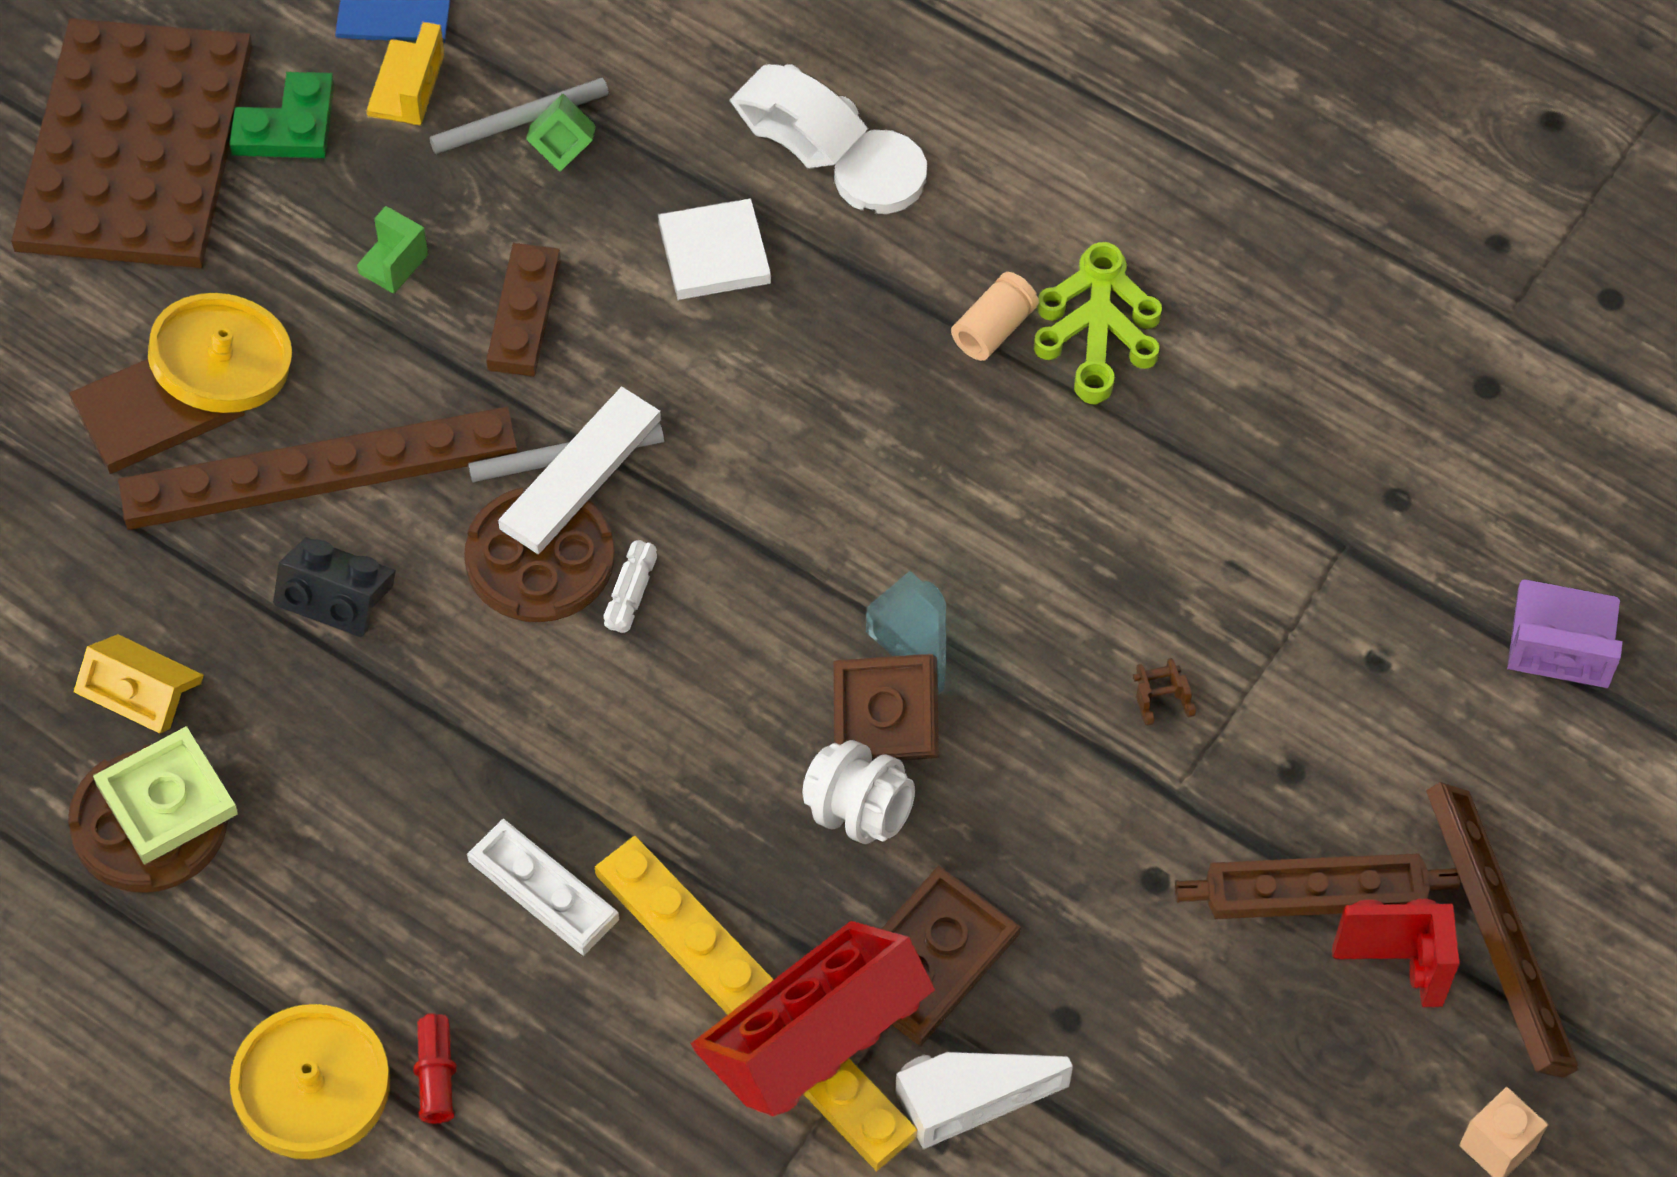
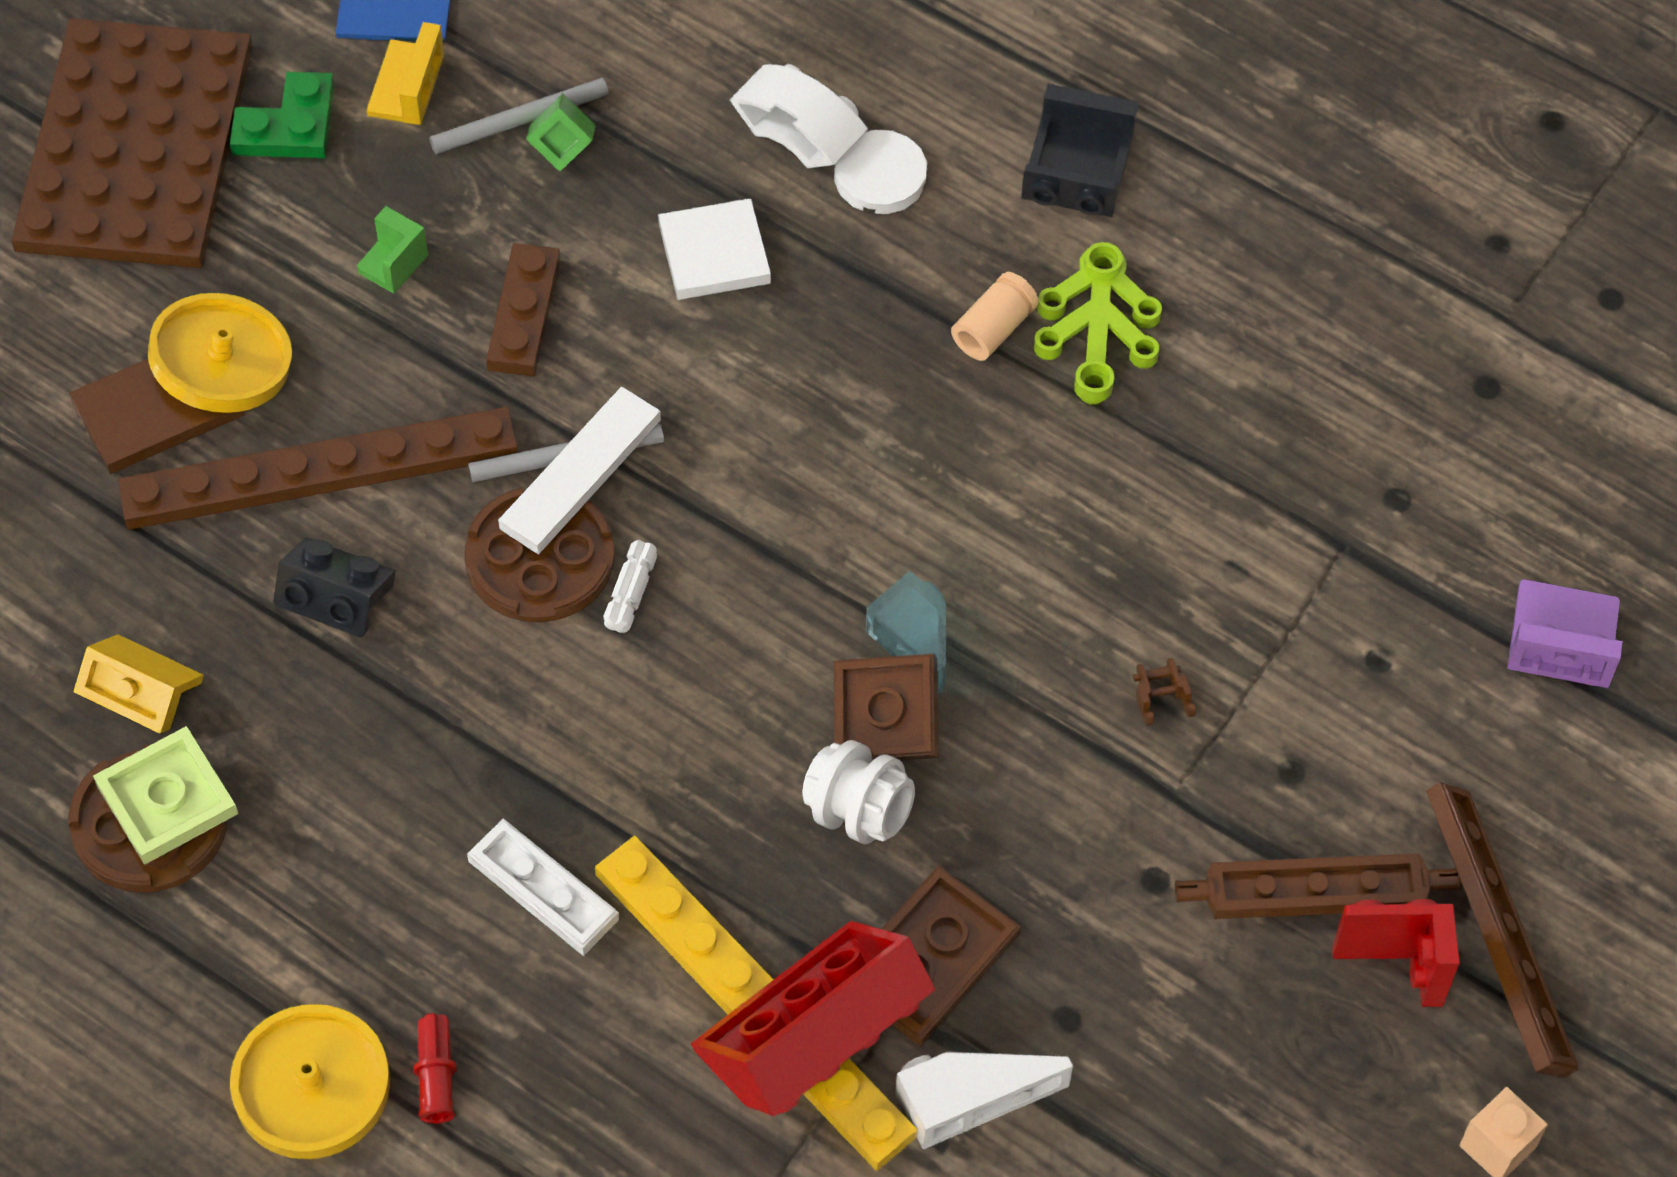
none -> black panel [1021,84,1139,217]

